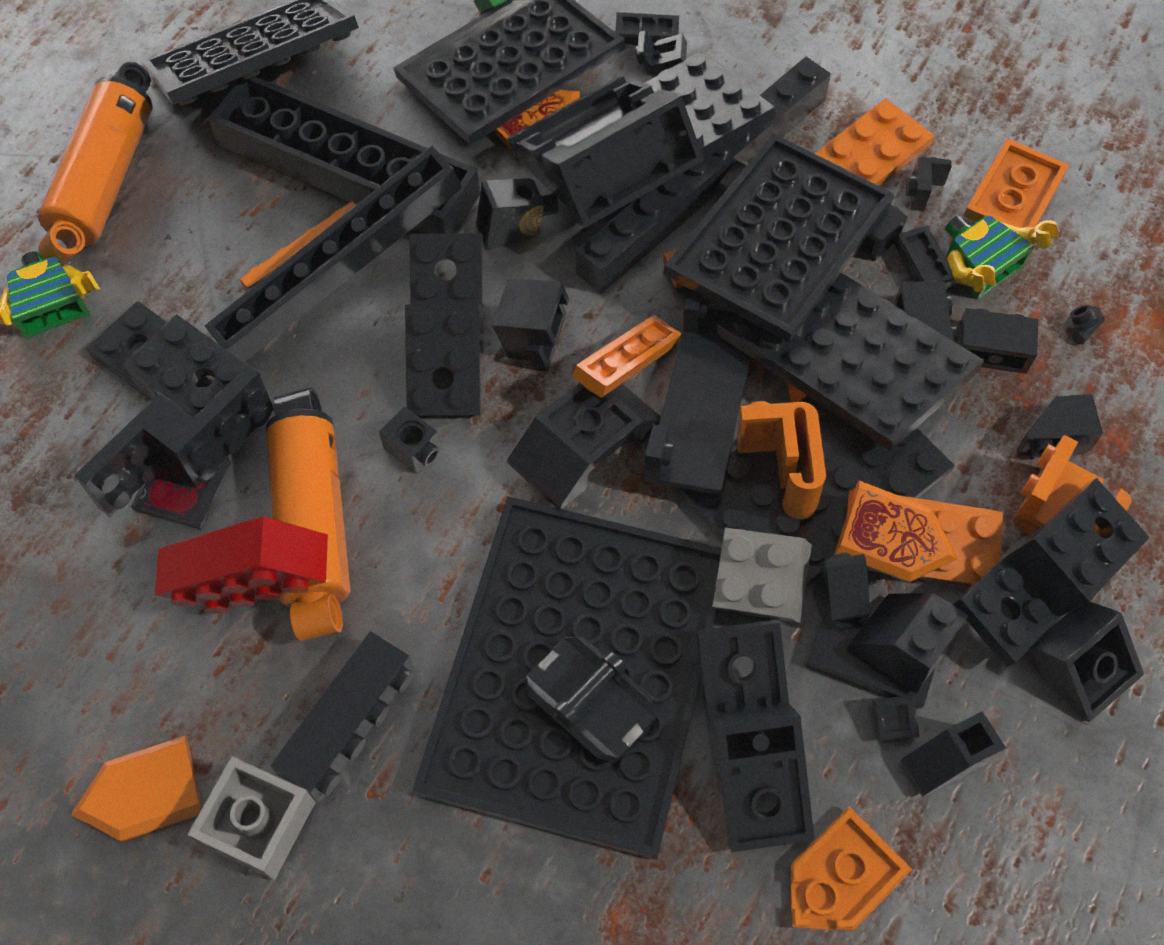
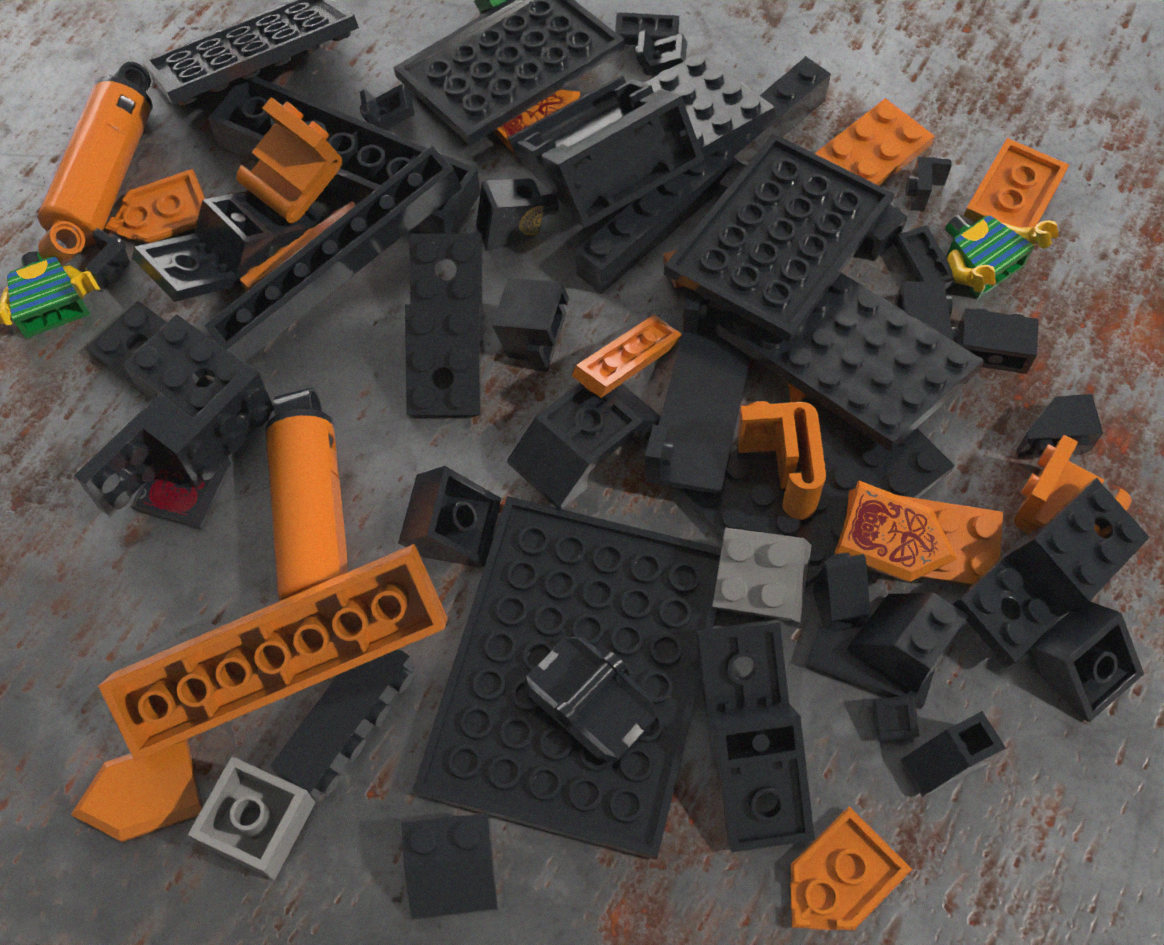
red brick [155,516,328,614] -> none
black brick [379,406,441,474] -> none
black plate [1065,305,1105,345] -> none
none -> black bracket [85,228,130,292]
none -> orange brick [98,544,448,761]
none -> orange tile [104,169,205,244]
none -> black bracket [132,190,324,302]
none -> orange piece [236,97,342,223]
none -> black bracket [359,83,415,130]
none -> black slope [398,466,502,568]
none -> black slope [402,813,498,920]

